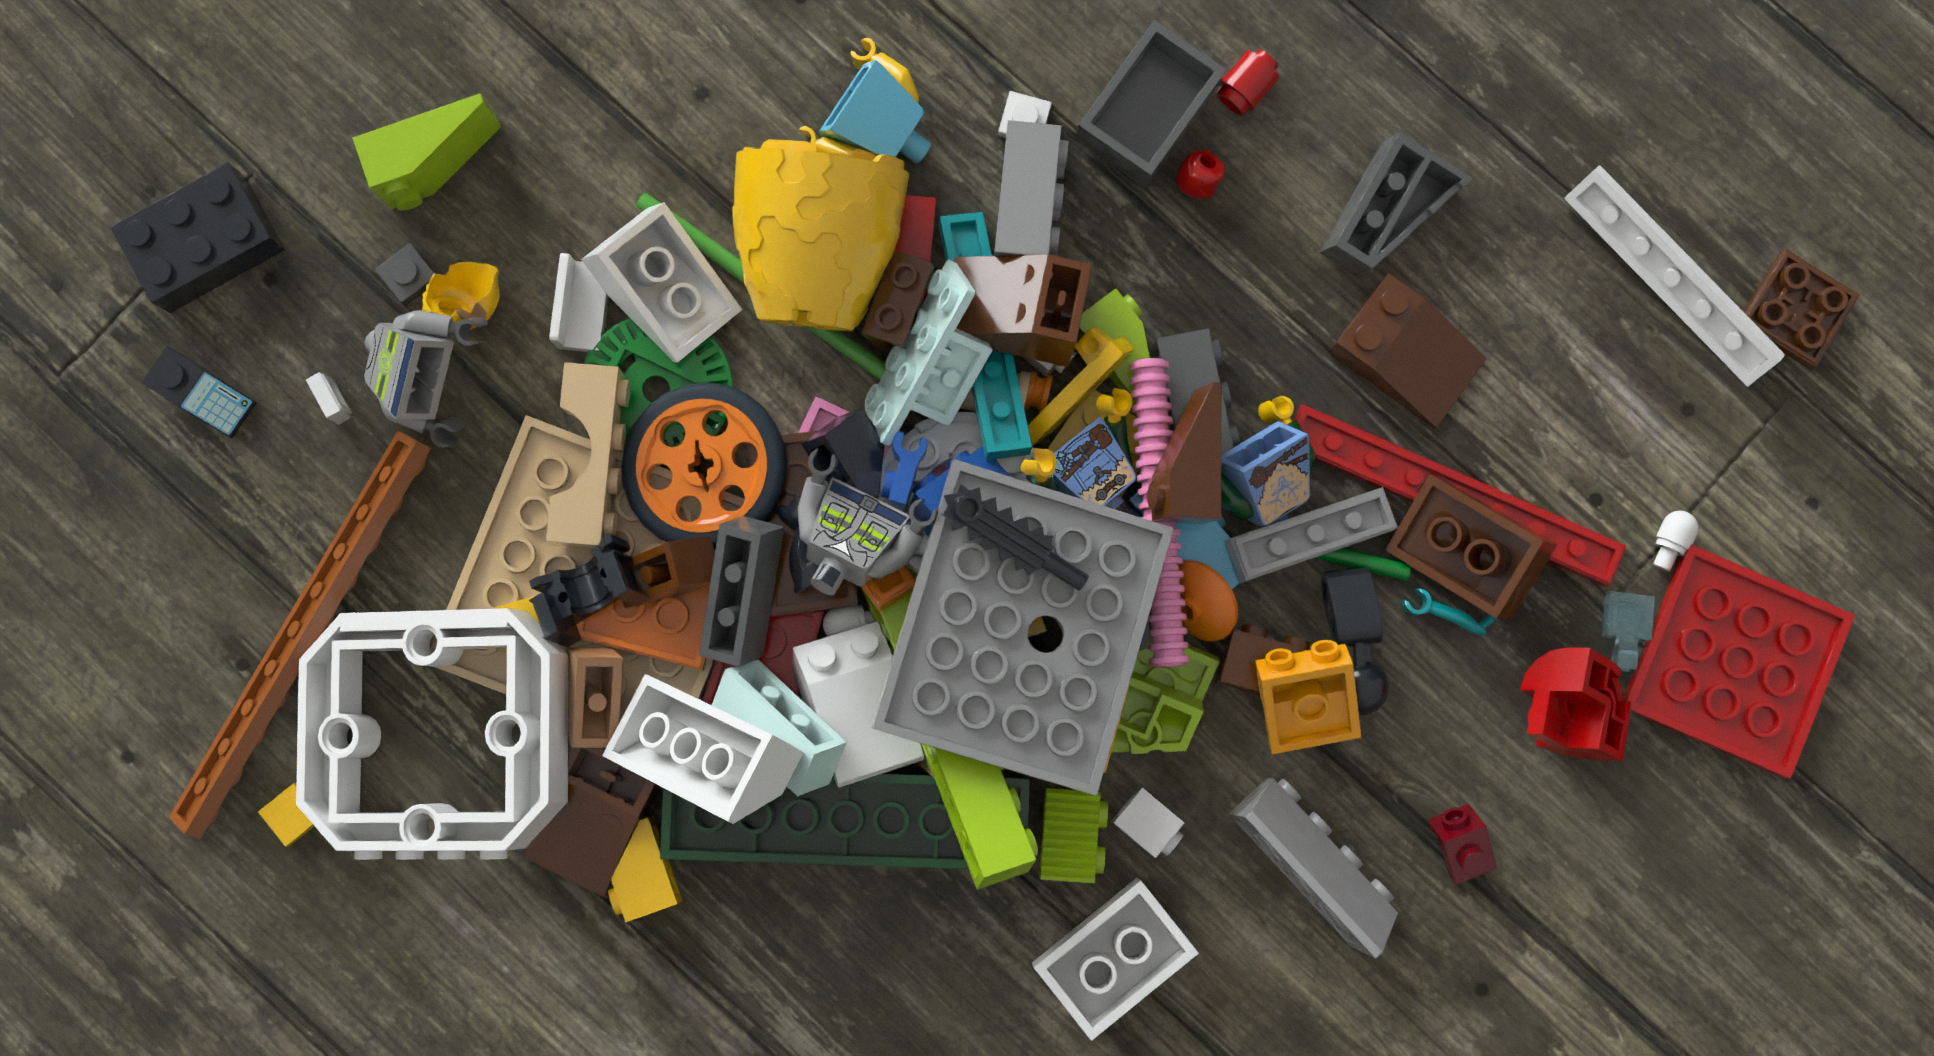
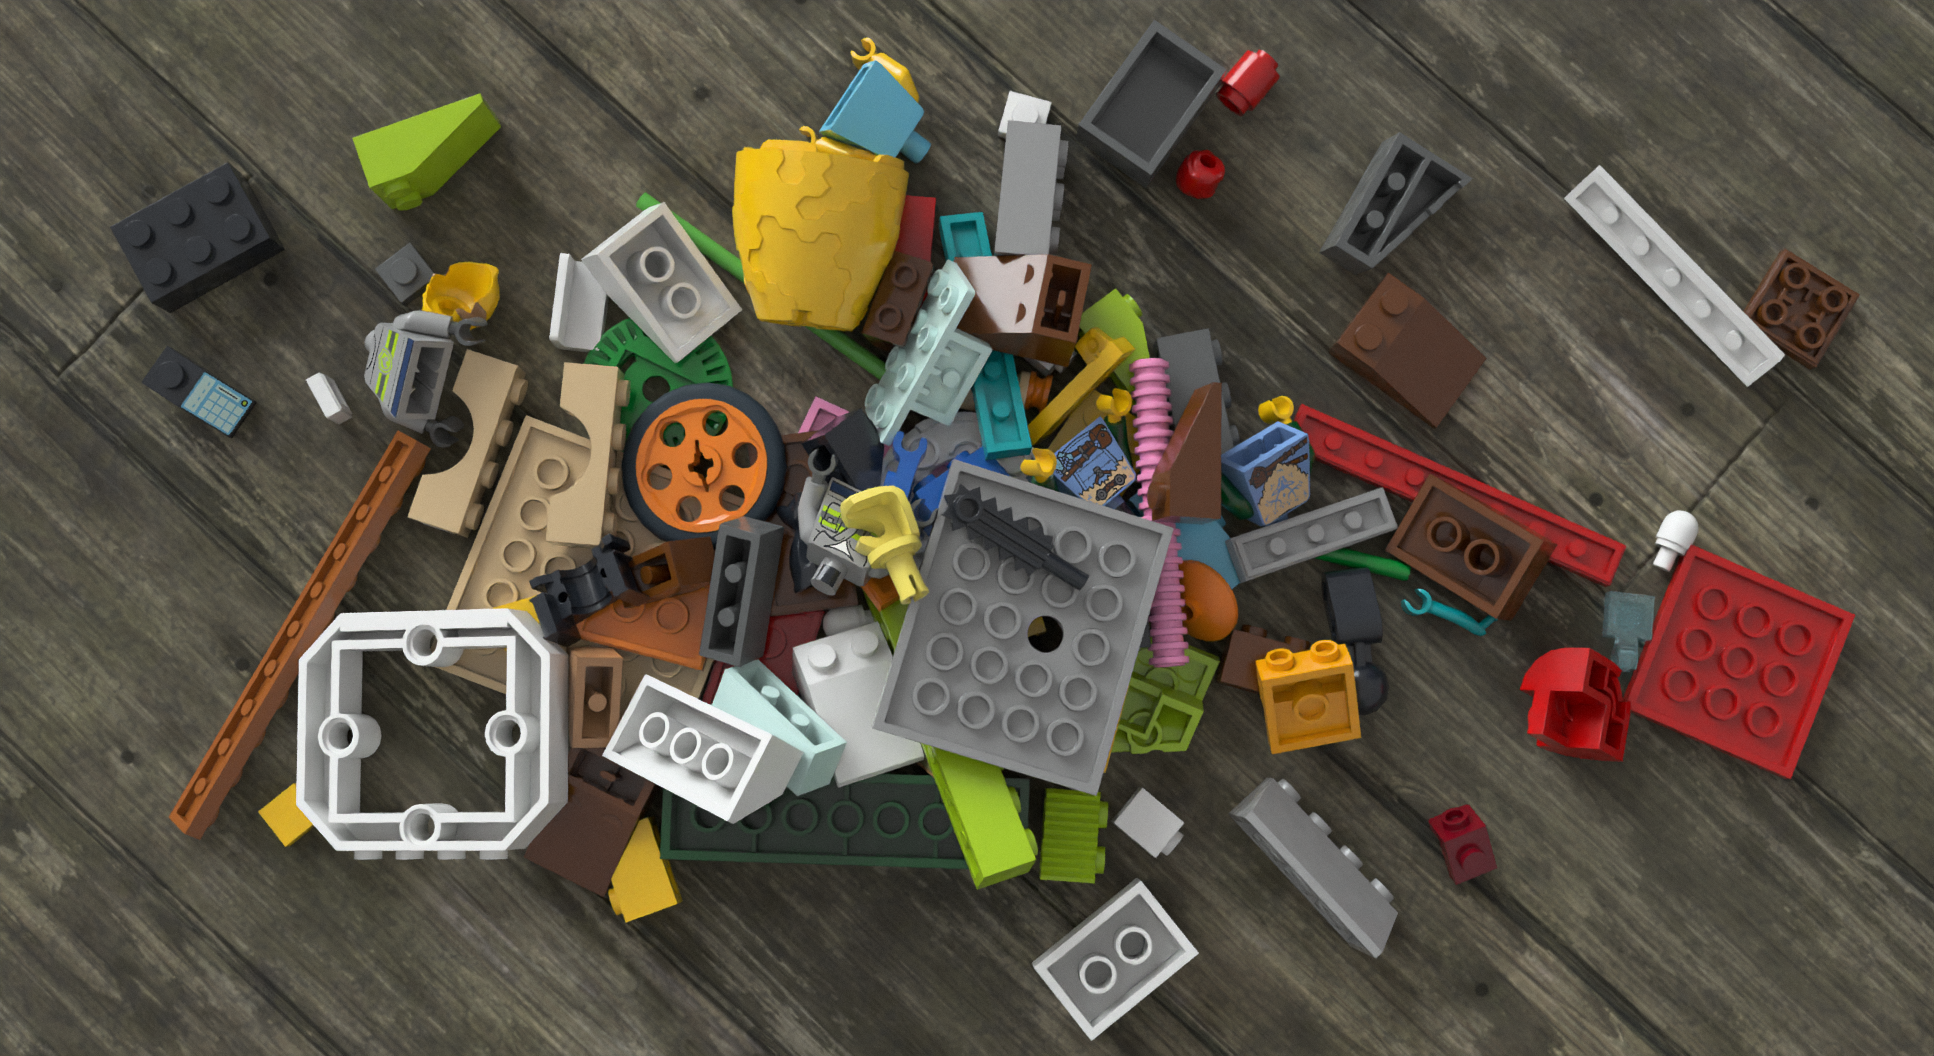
none -> tan arch [408,349,528,538]
none -> light yellow piece [840,486,929,605]

